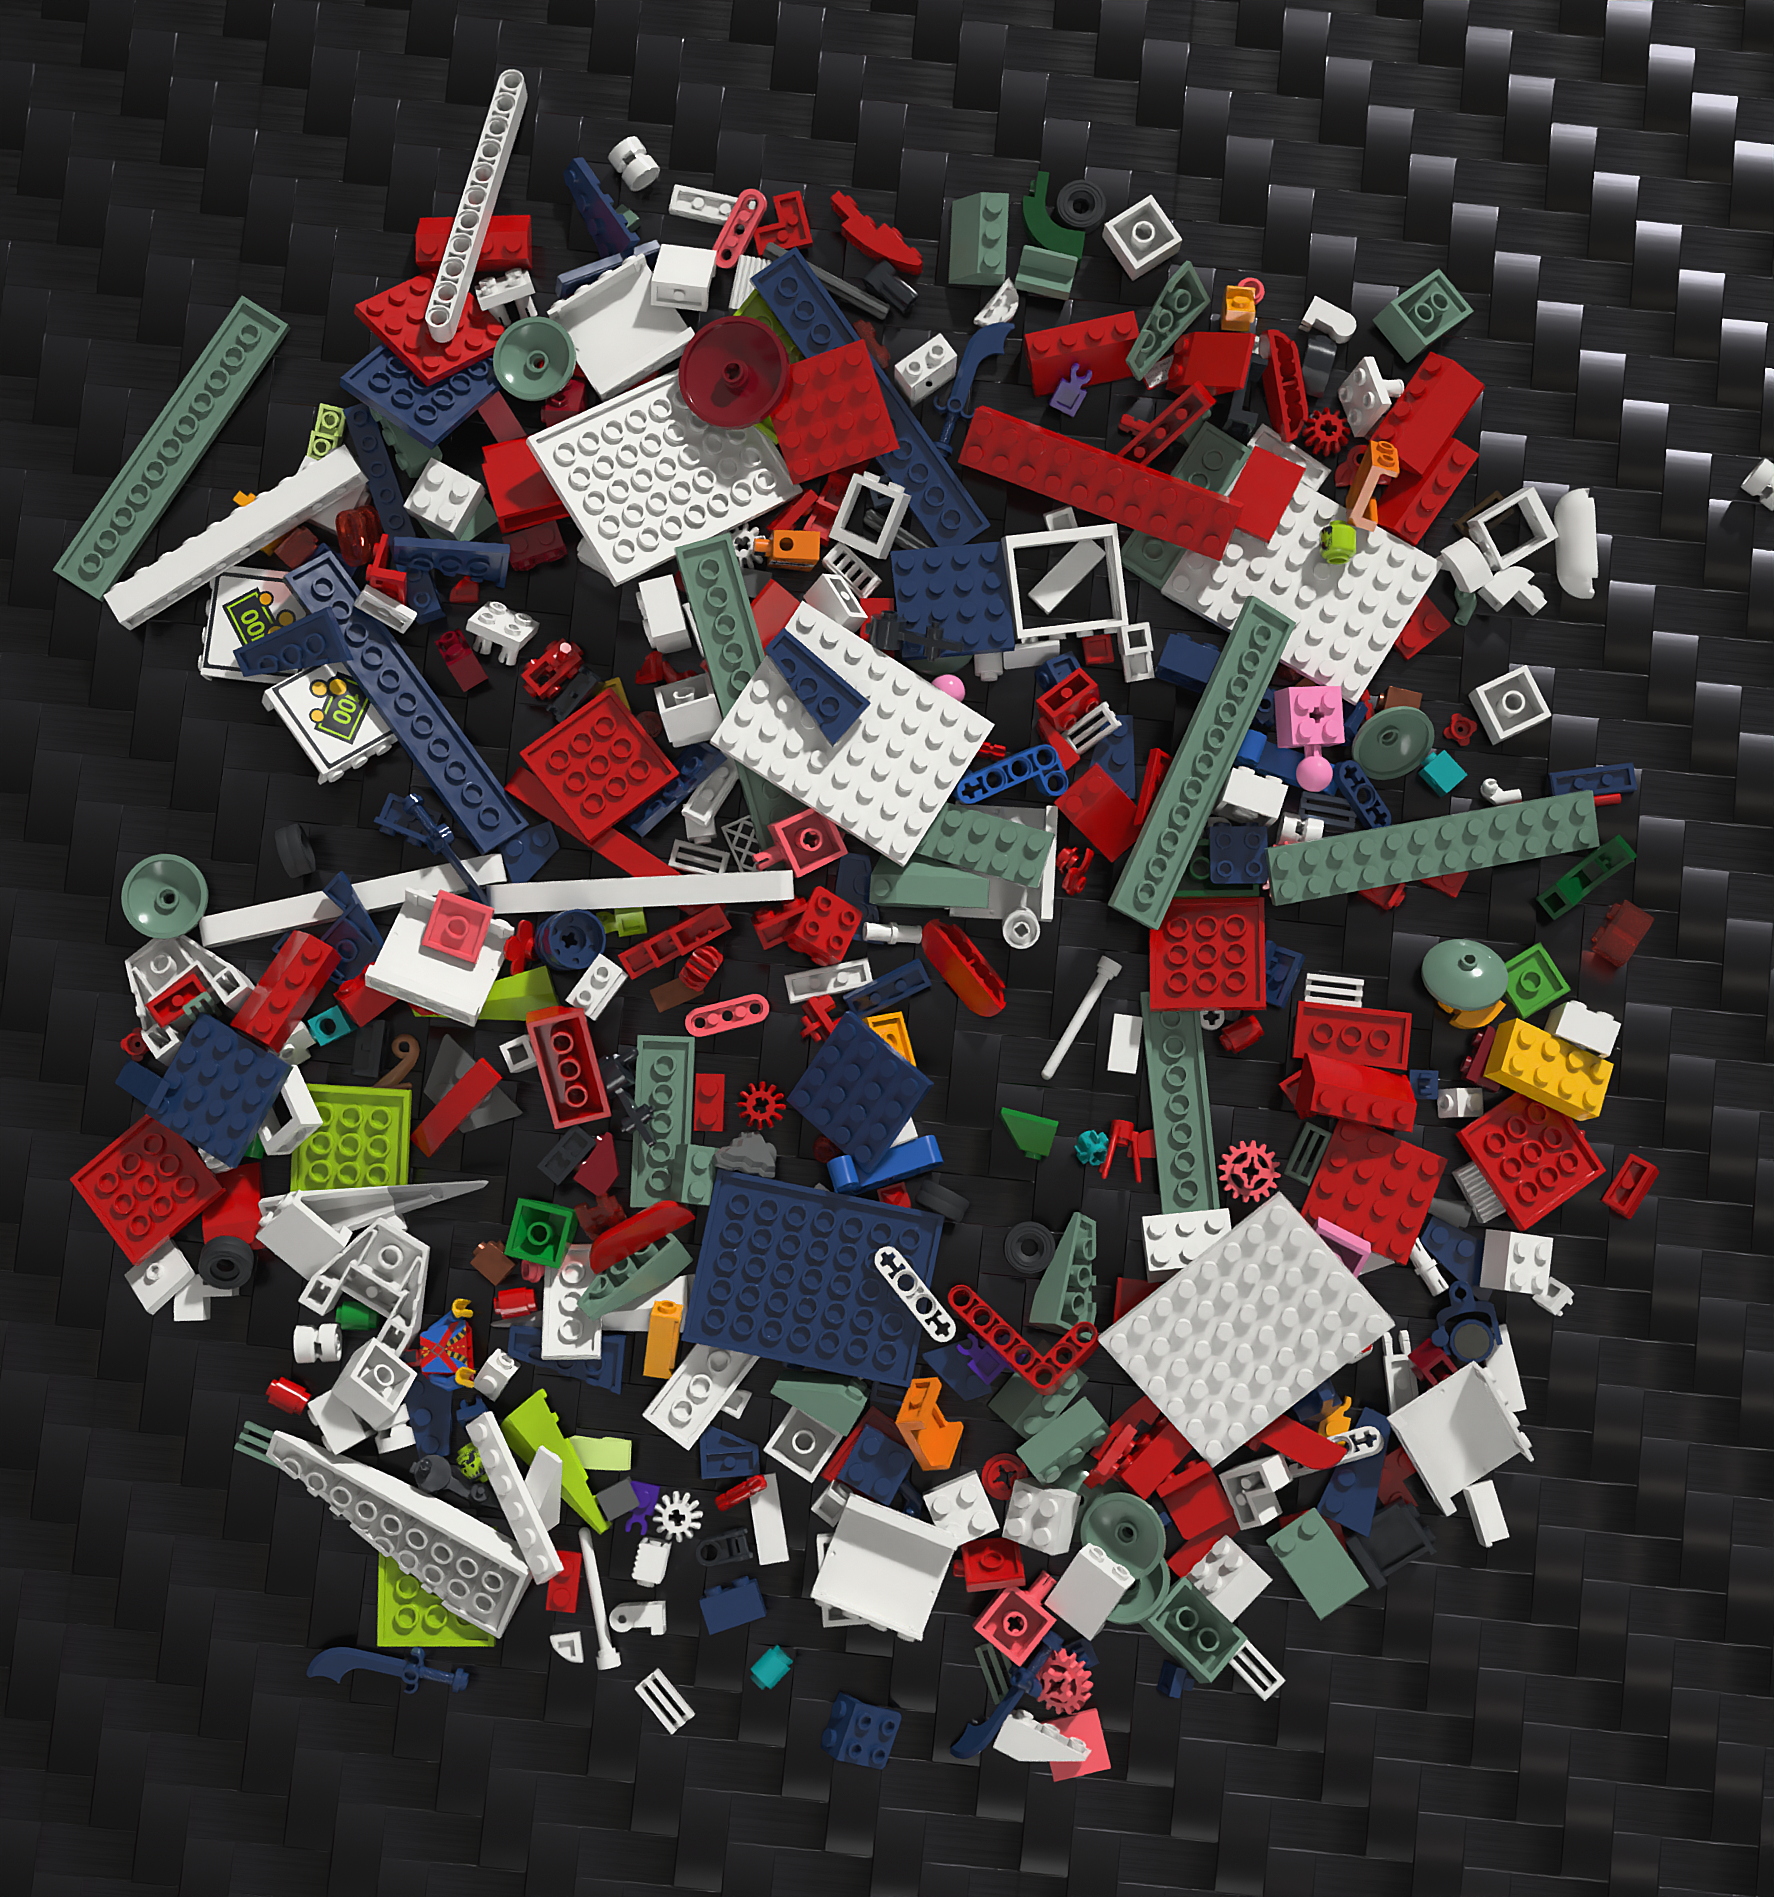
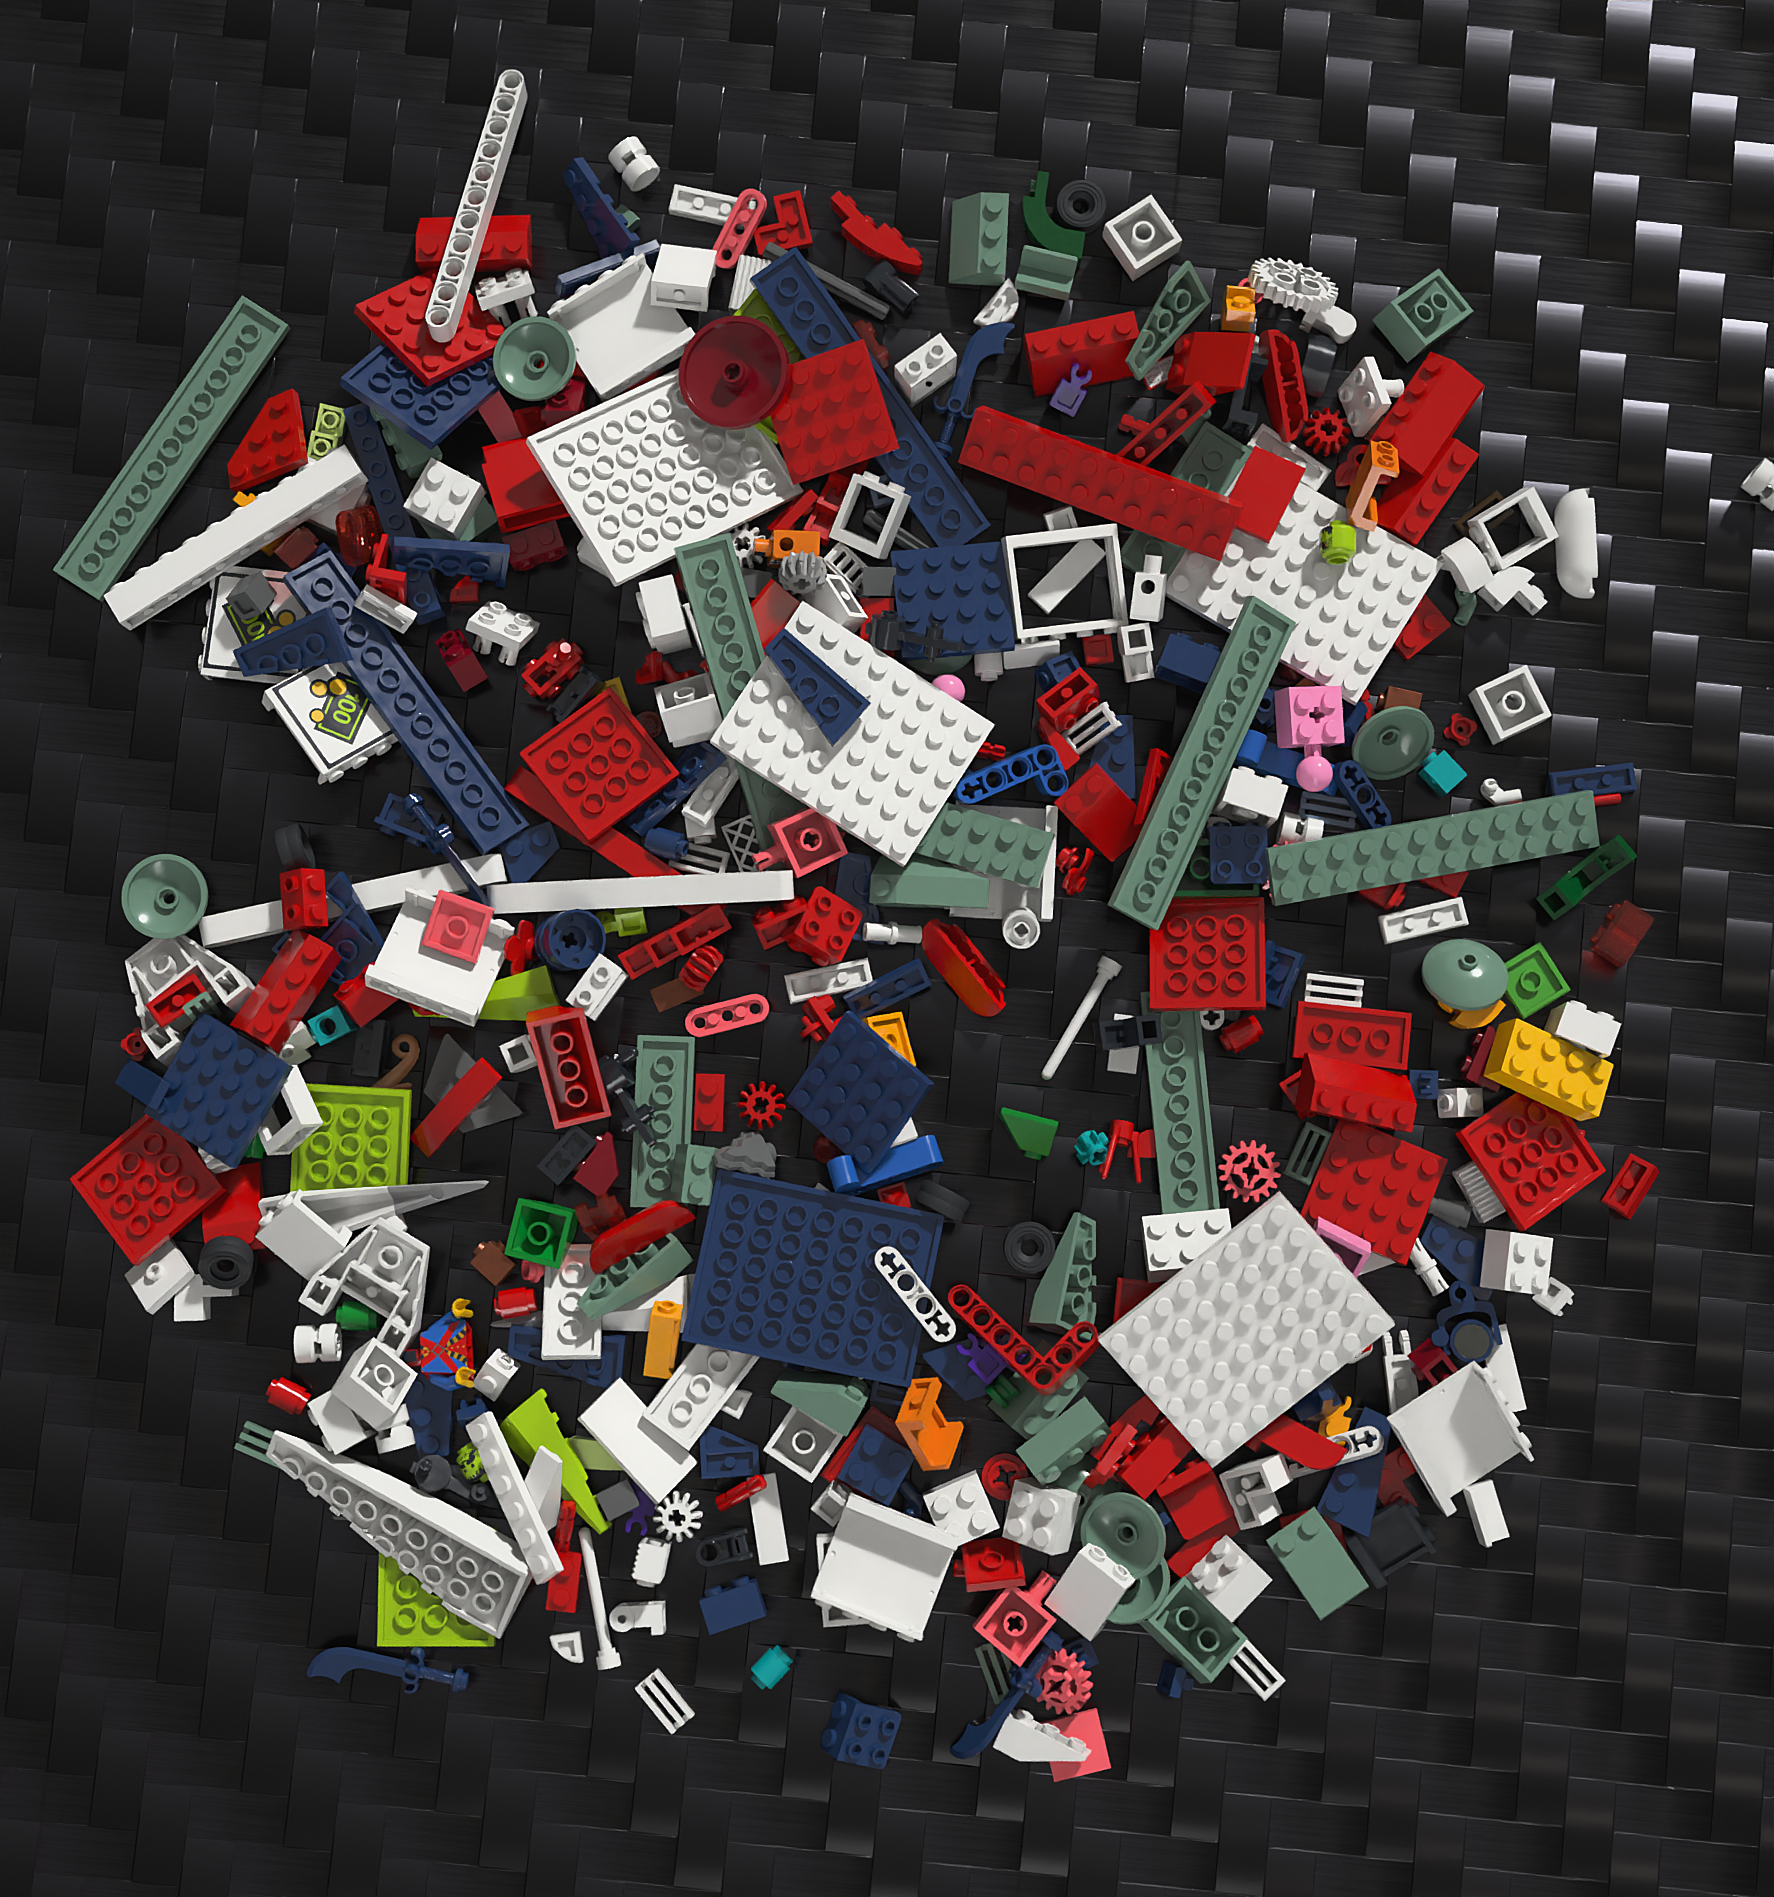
none -> dark grey panel [225,571,277,620]
none -> red plate [227,389,308,493]
none -> red brick [280,868,328,931]
none -> red tile [512,405,547,437]
none -> red axle [553,1500,576,1553]
none -> white tile [578,1378,698,1504]
none -> dark blue brick [644,827,689,862]
none -> light grey gear [778,550,827,597]
none -> dark grey panel [856,567,896,596]
none -> dark green wheel [985,1372,1021,1409]
none -> black brick [1093,1014,1163,1051]
none -> white torso [1130,555,1167,622]
none -> white gear [1248,258,1338,313]
none -> white tile [1378,897,1469,944]

